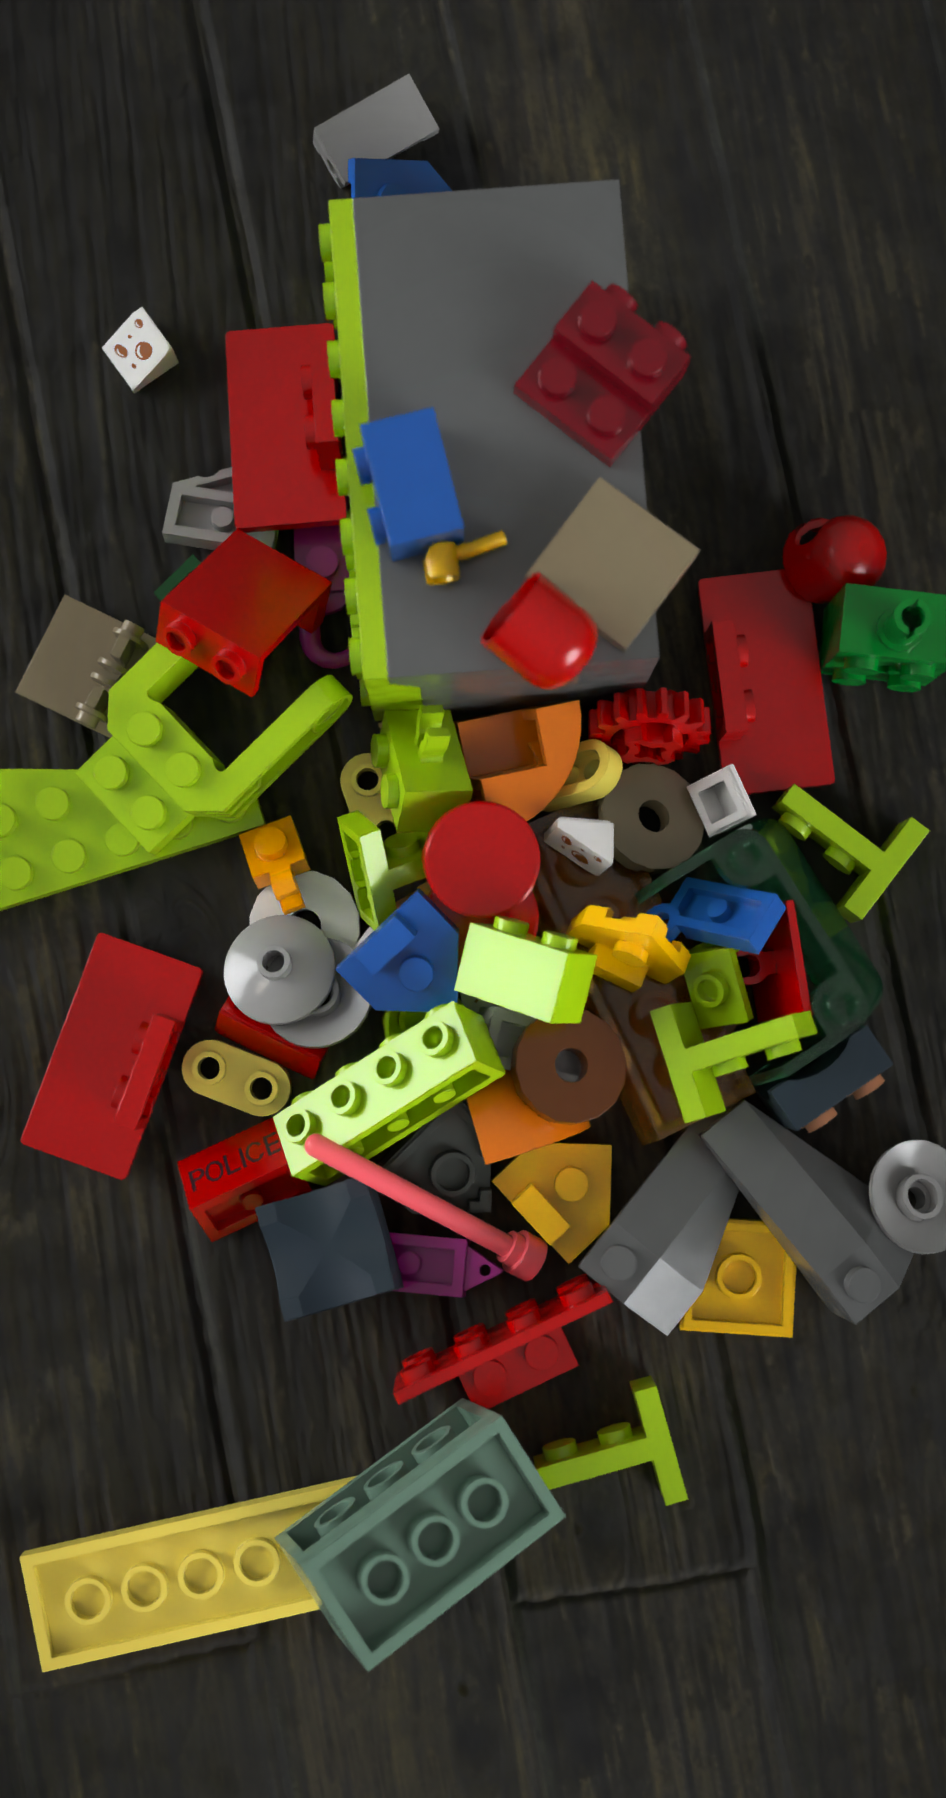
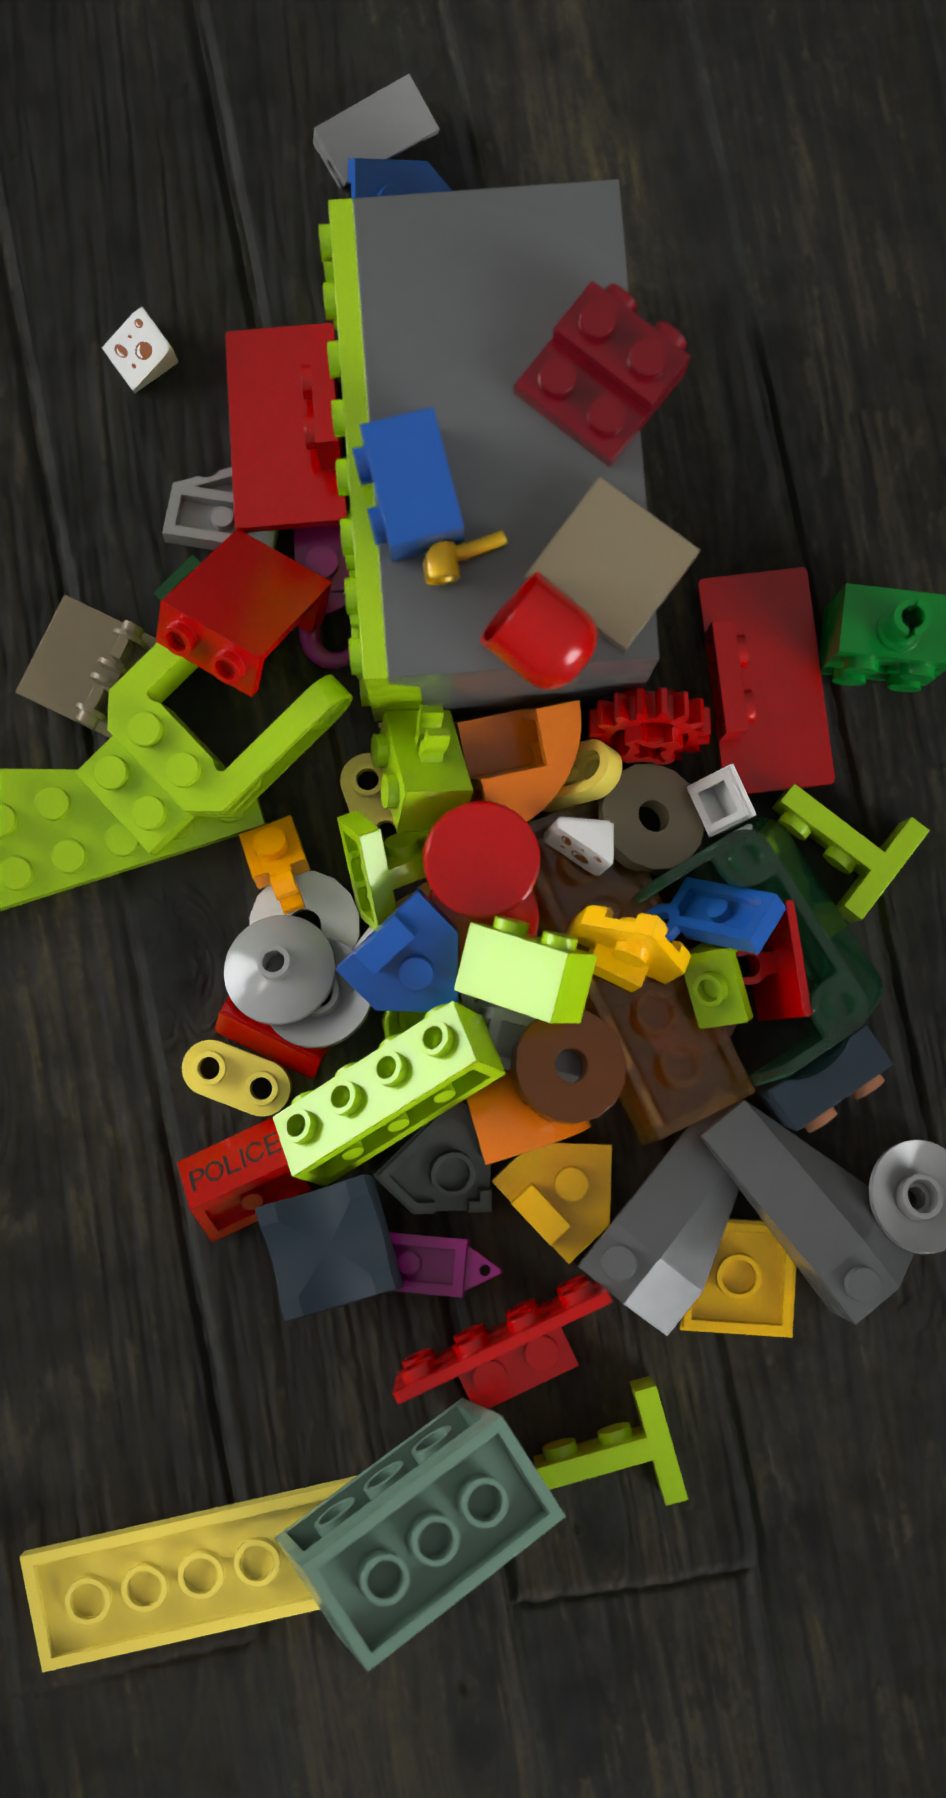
red bracket [21,933,203,1180] -> none
coral piece [304,1134,548,1282] -> none
lime bracket [650,1002,817,1123] -> none
red helmet [783,514,887,604] -> none

